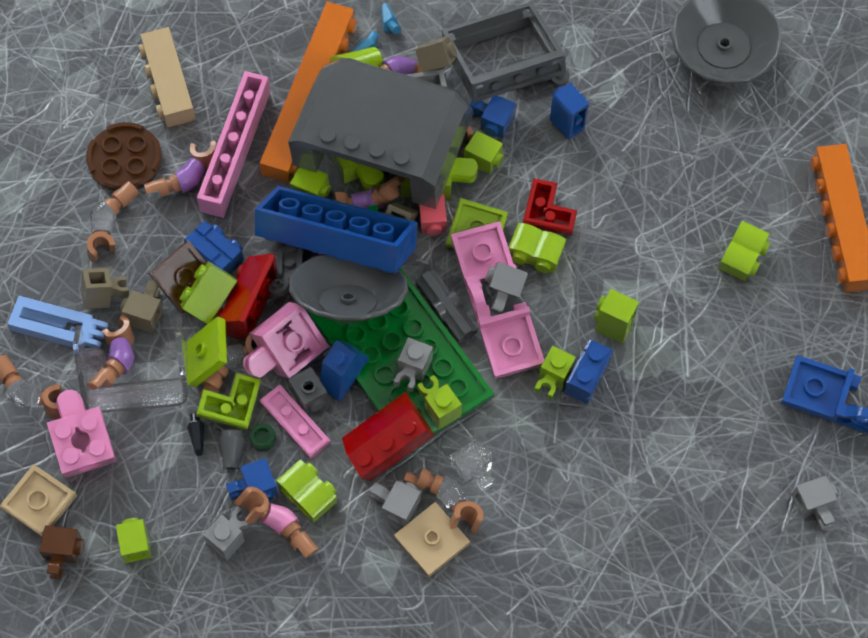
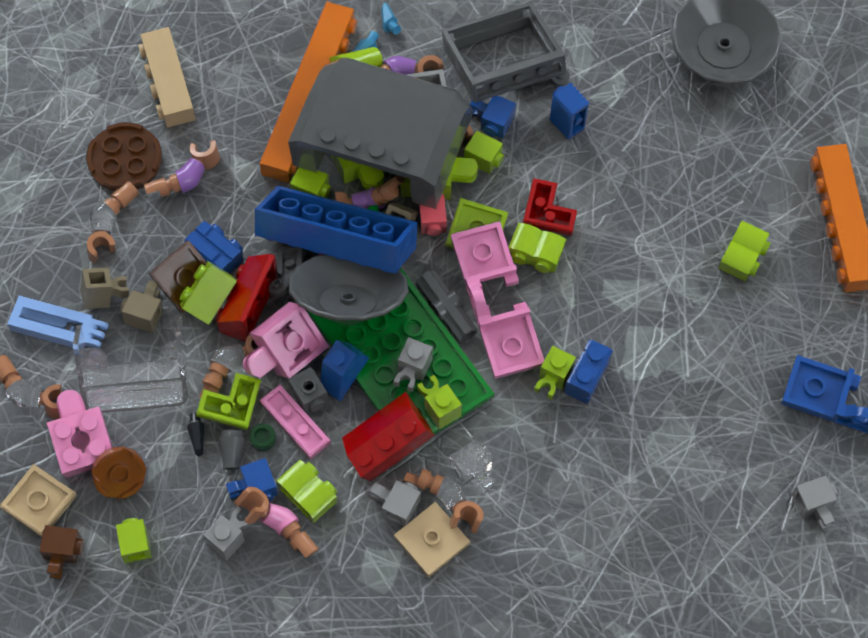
nougat piece [87,315,135,390] -> none
lime plate [186,316,227,387] -> none
bright pink brick [197,71,270,218] -> none
dark tan brick [415,36,457,73] -> none
light grey brick [485,262,528,312] -> none
lime brick [593,289,639,344] -> none
none -> dark orange tile [92,447,146,499]

